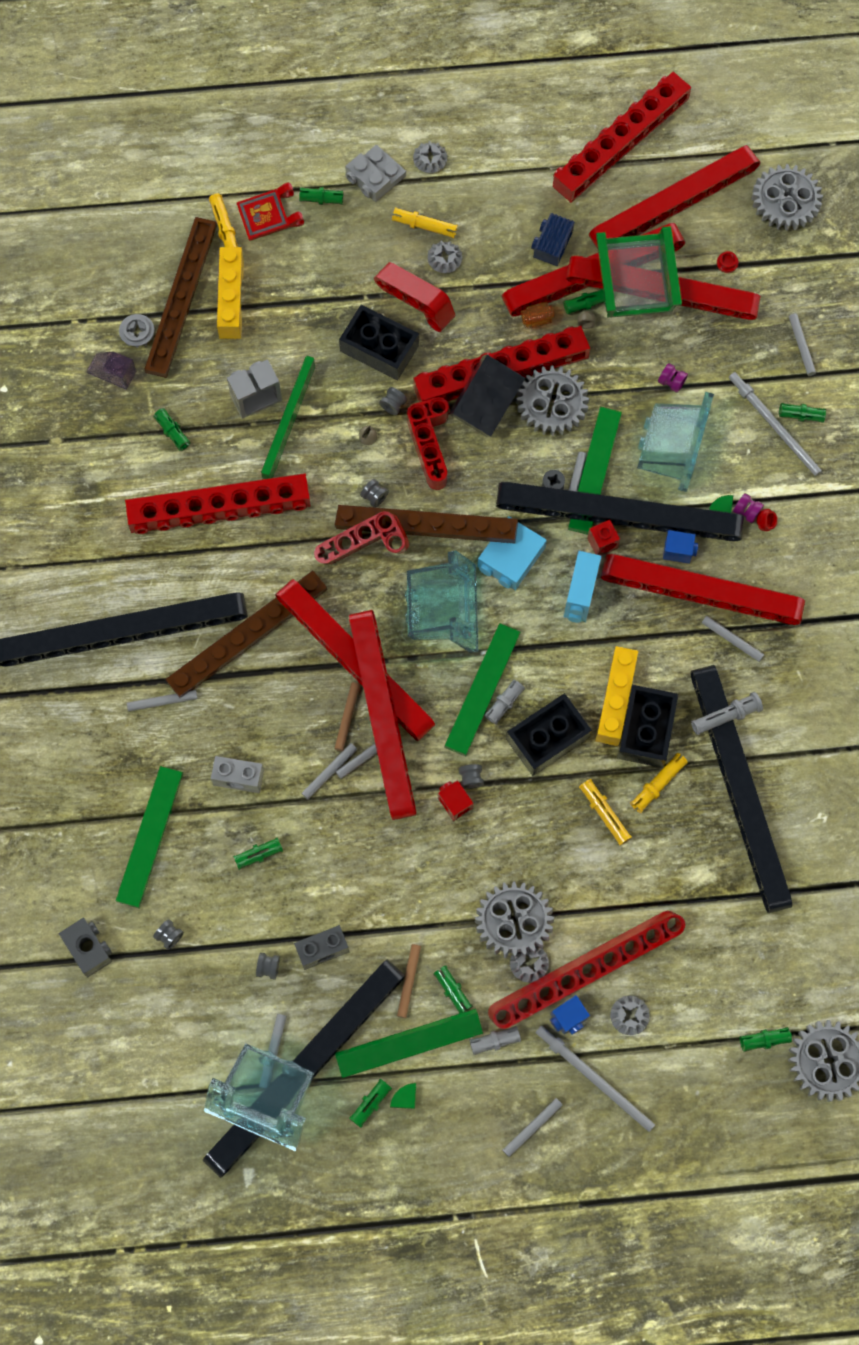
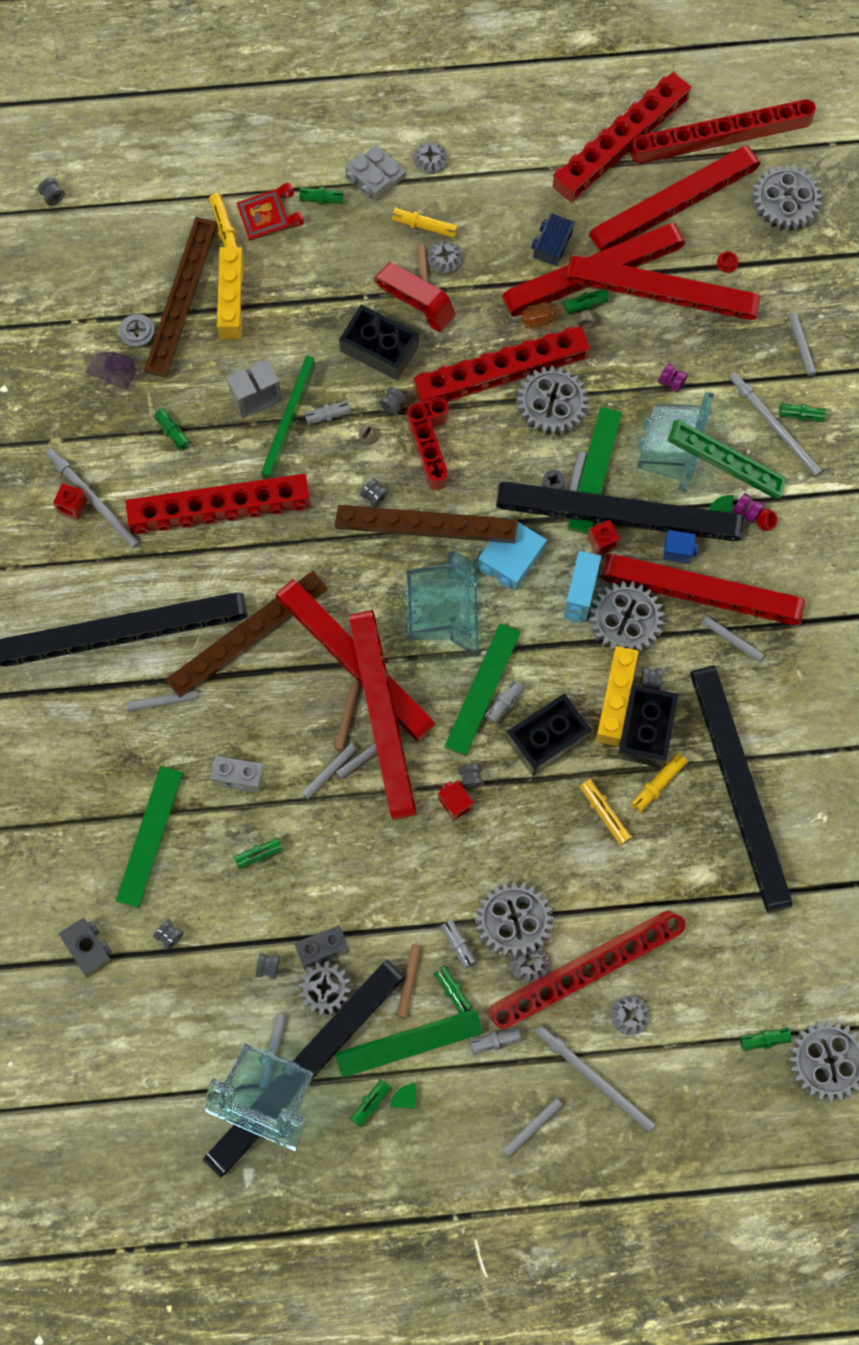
red beam [314,511,409,565] -> none
black brick [449,355,525,437] -> none
blue brick [550,995,590,1035] -> none
piece [596,226,682,318] -> none
light grey pin [691,692,763,735] -> none
none -> dark grey wheel [38,178,65,206]
none -> light grey bar [45,448,139,548]
none -> red brick [53,483,87,520]
none -> light grey gear [298,961,351,1016]
none -> light grey pin [304,400,351,426]
none -> medium nougat bar [417,245,428,282]
none -> light grey pin [440,919,477,969]
none -> light grey gear [589,581,664,654]
none -> red beam [631,99,816,164]
none -> dark grey wheel [641,666,663,690]
none -> green tile [668,419,786,499]

